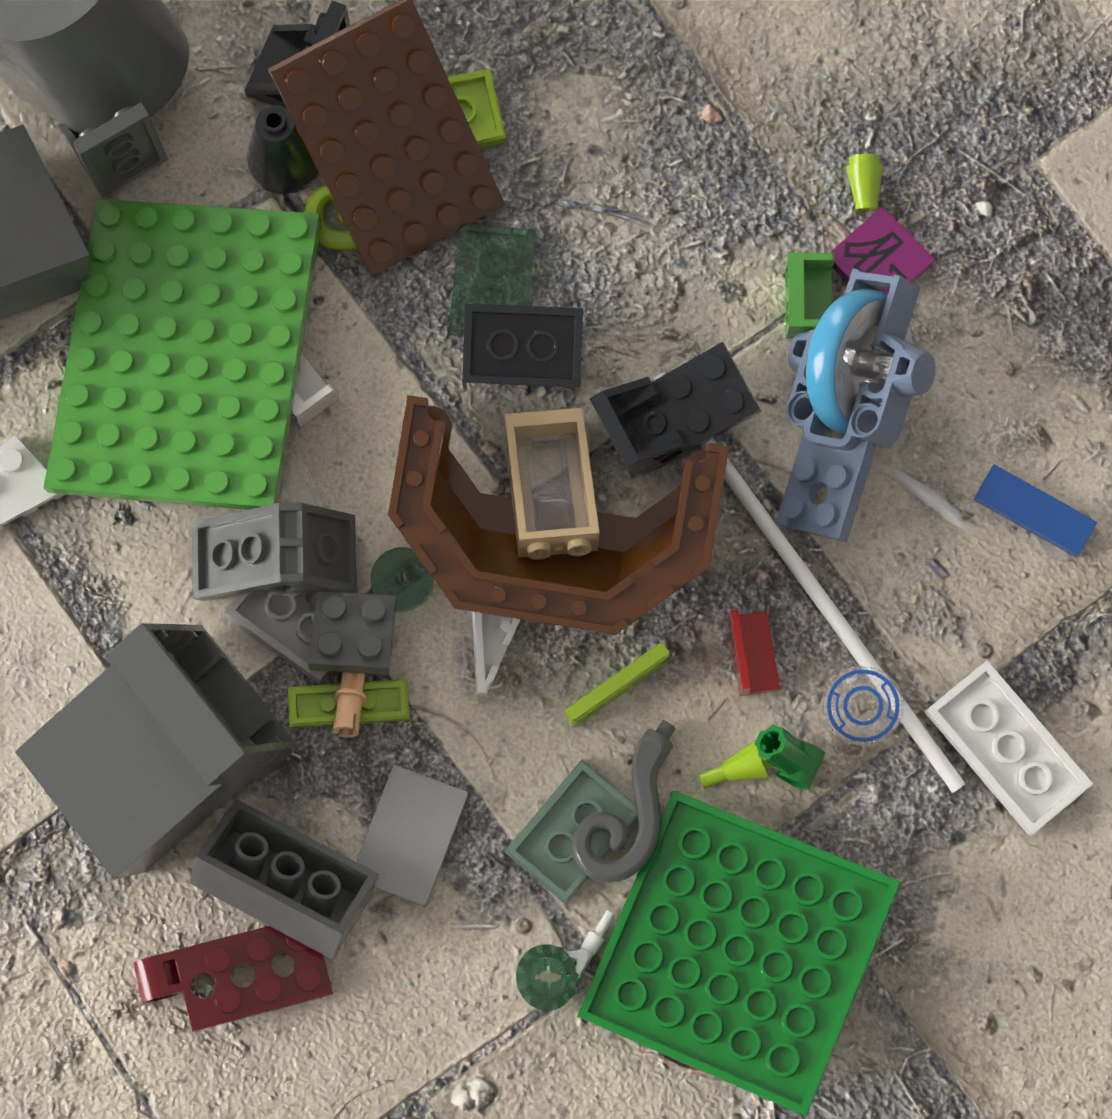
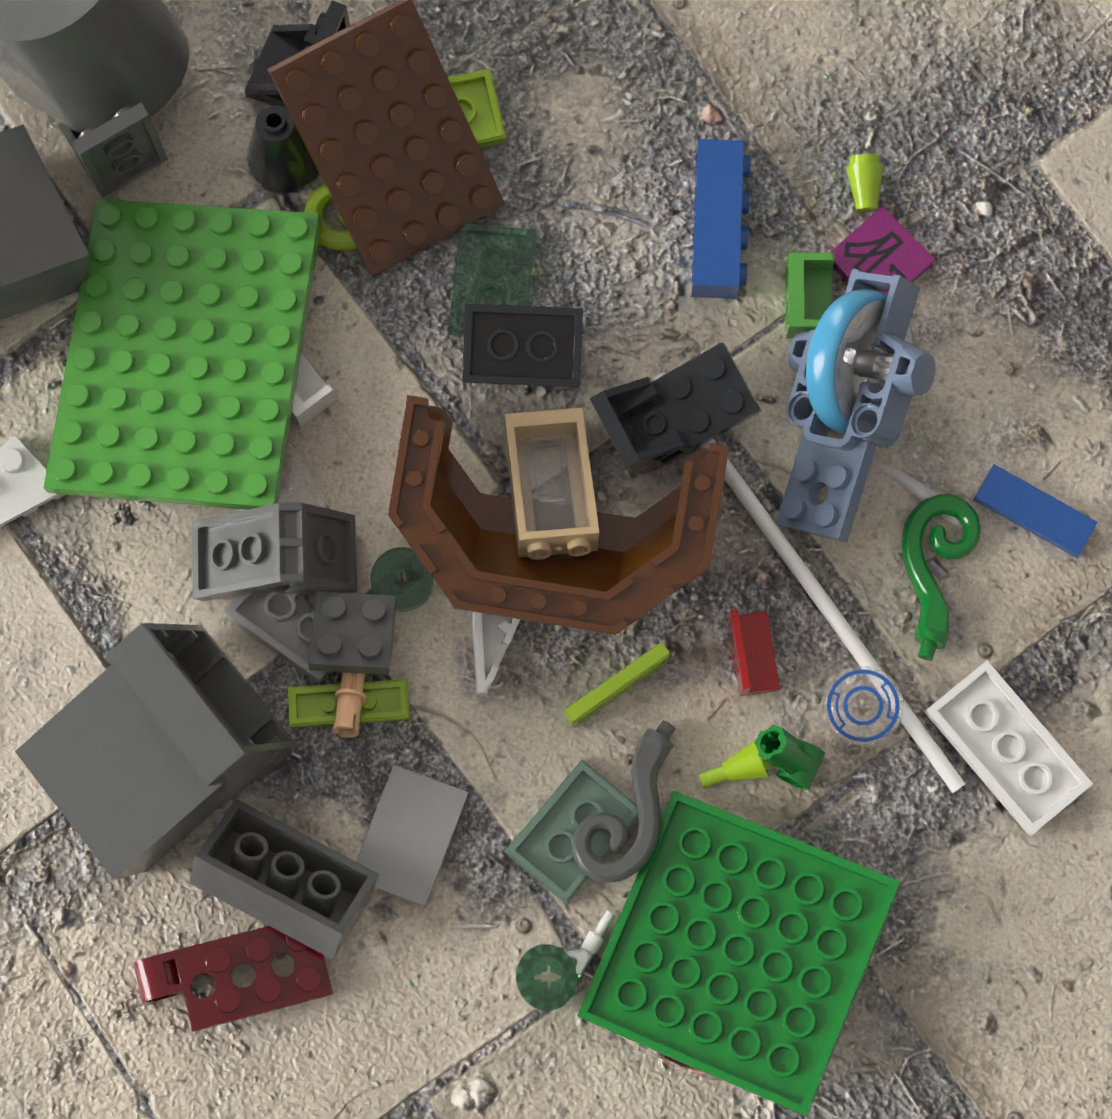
none -> blue brick [691,139,751,299]
none -> green plant [901,494,981,661]

